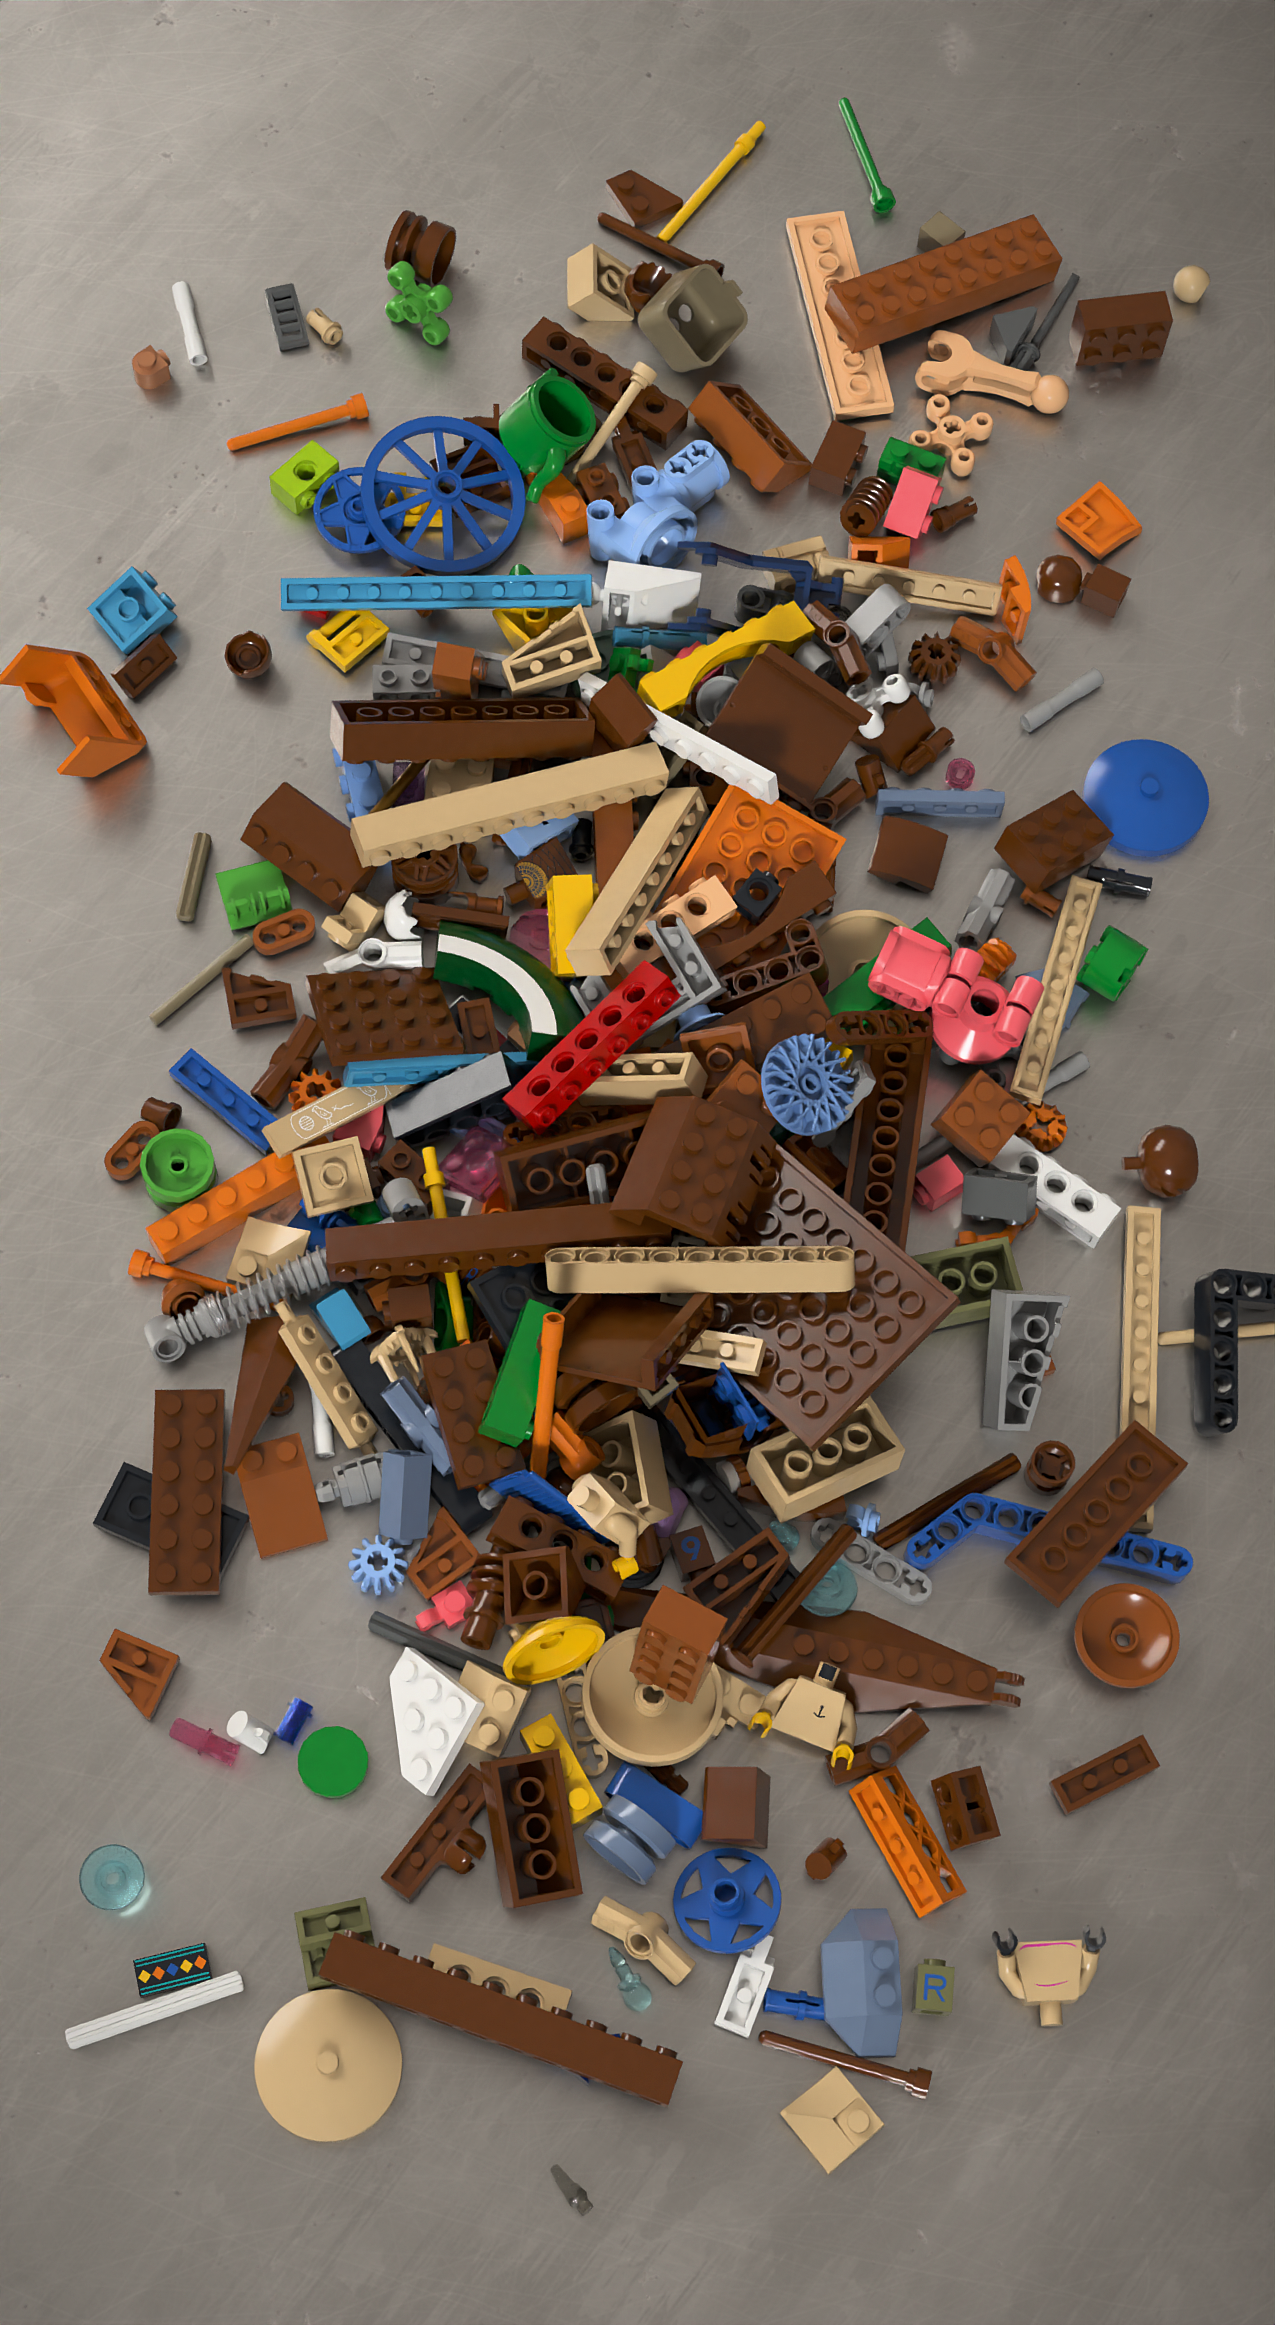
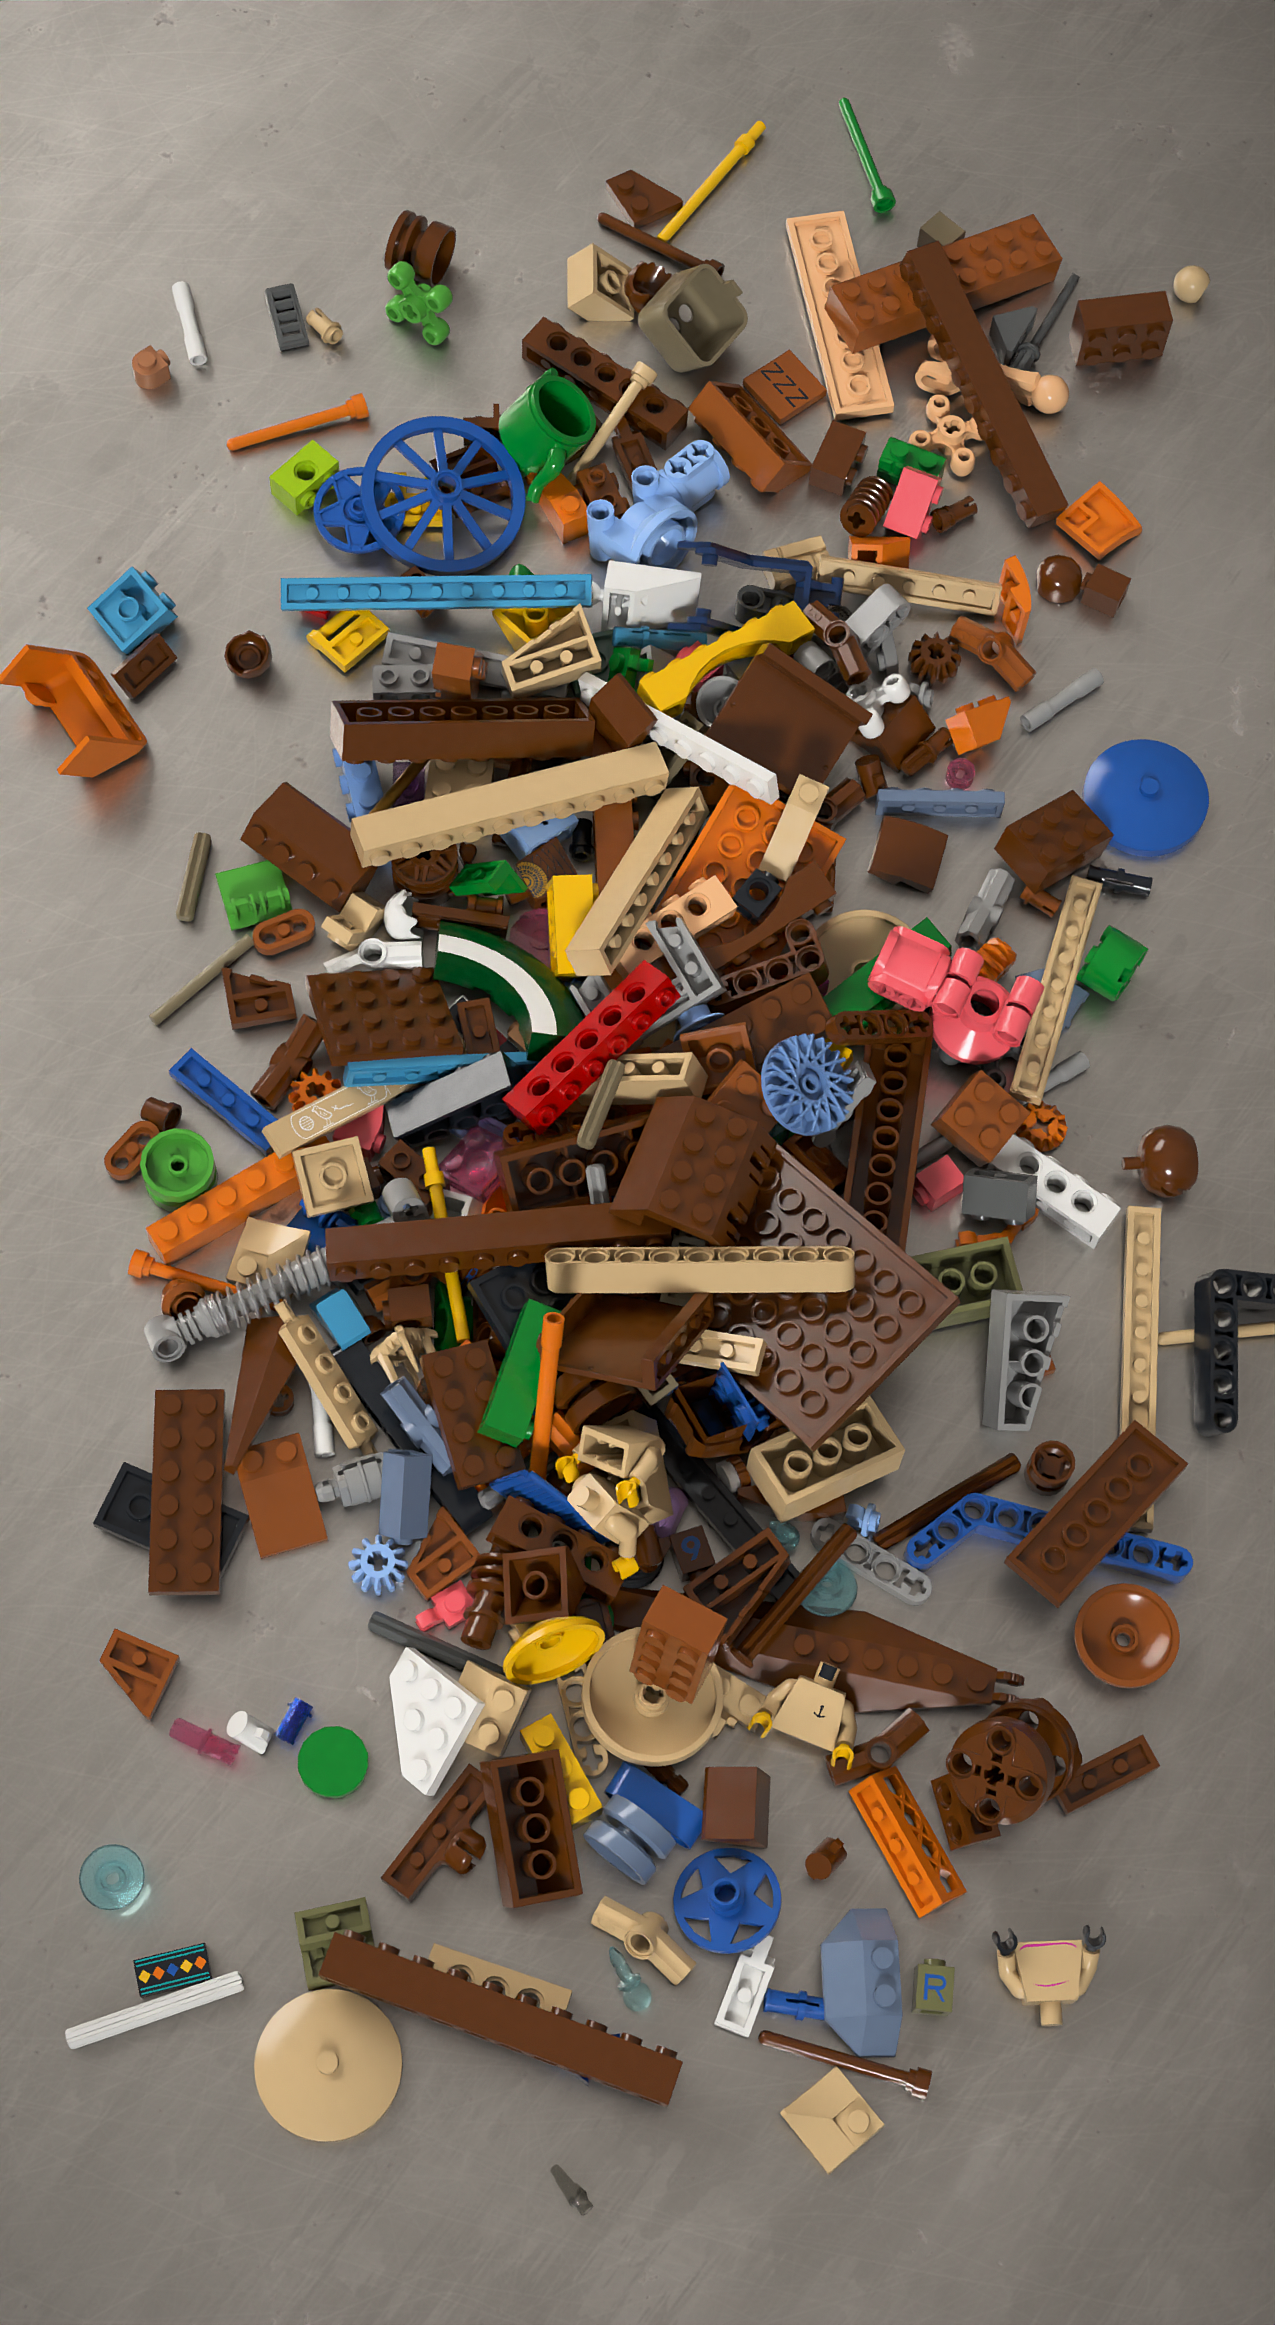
none -> green panel [449,860,528,896]
none -> tan torso [556,1425,665,1508]
none -> dark tan axle [577,1059,625,1150]
none -> dark orange tile [743,349,827,425]
none -> tan slope [758,774,829,883]
none -> reddish brown brick [899,240,1069,529]
none -> orange slope [945,695,1011,755]
none -> reddish brown piece [946,1698,1082,1826]

